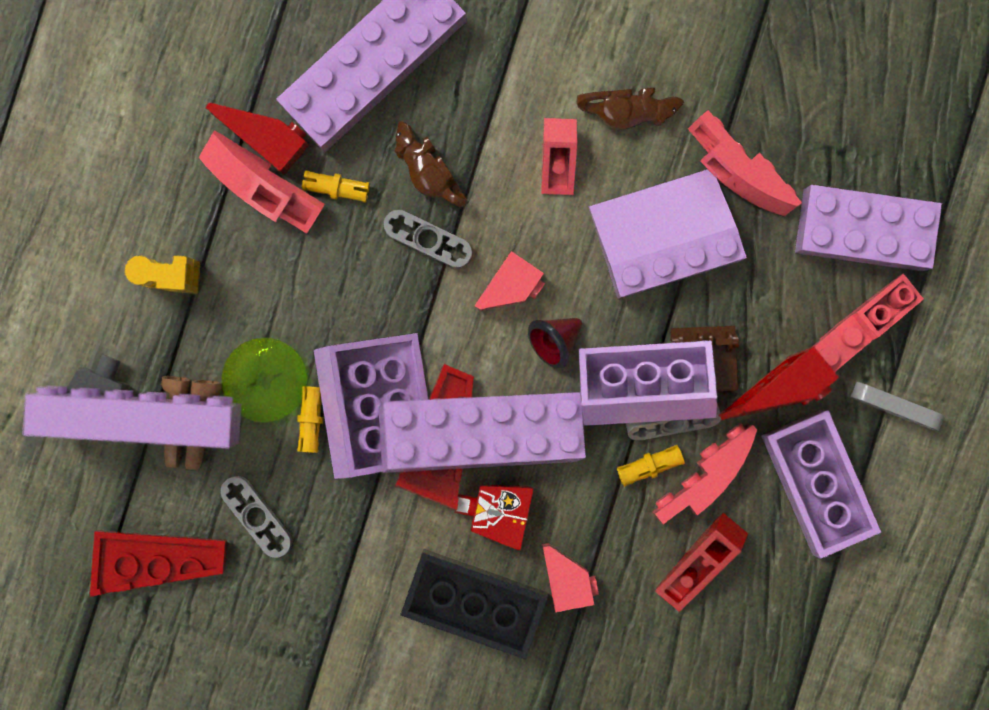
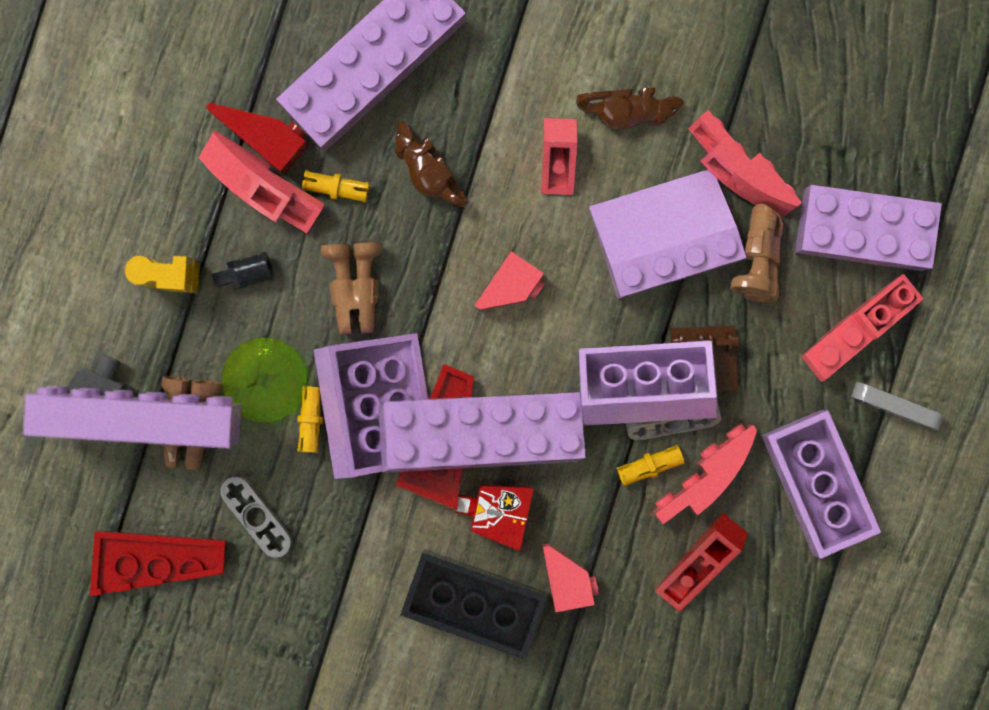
light grey beam [384,210,472,268] -> none
dark red hat [528,318,582,369] -> none
red slope [719,346,839,420] -> none
none -> black hinge [212,252,274,290]
none -> medium nougat piece [321,242,382,335]
none -> medium nougat piece [730,204,784,303]

